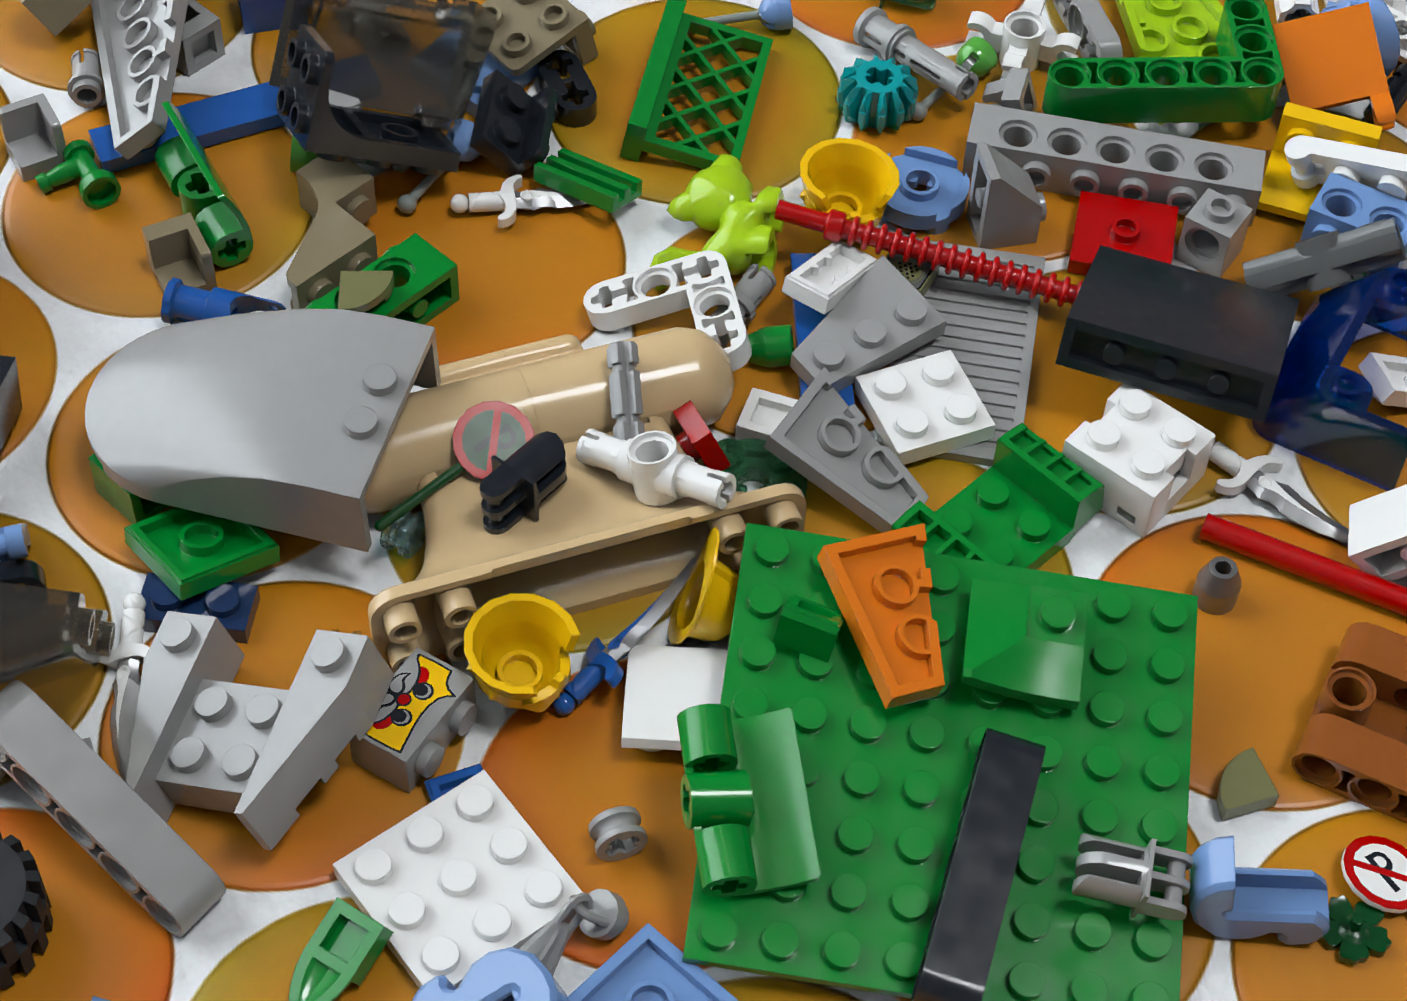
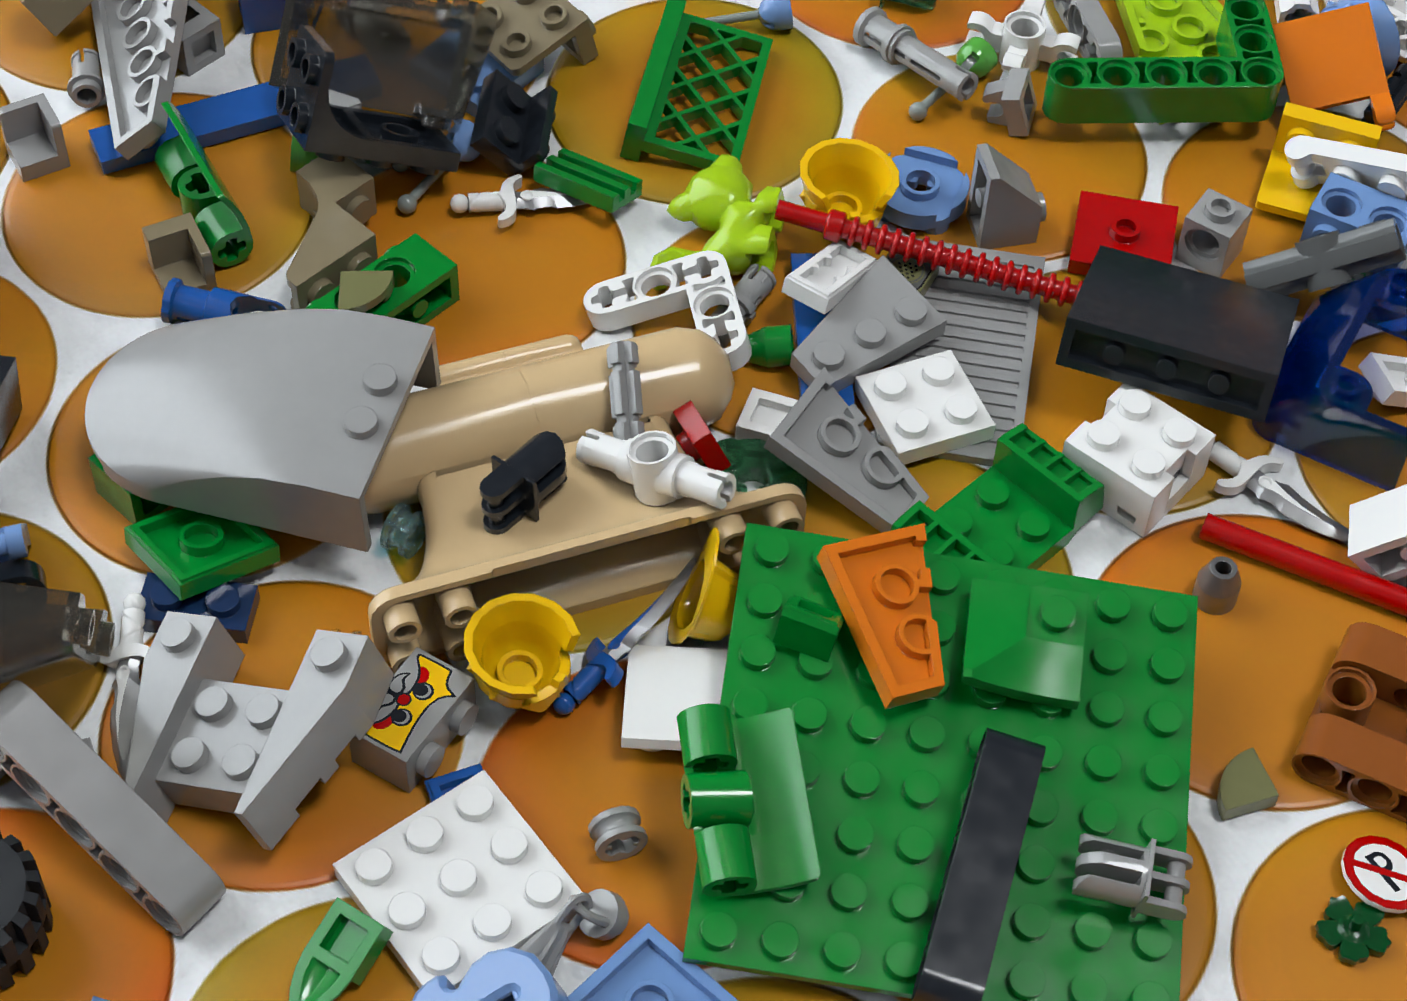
green piece [34,140,121,209] -> none
piece [374,401,535,532] -> none
black beam [538,50,597,128] -> none
teal gear [837,54,919,134] -> none
light grey brick [962,102,1266,226] -> none
medium blue animal [1189,835,1330,945] -> none

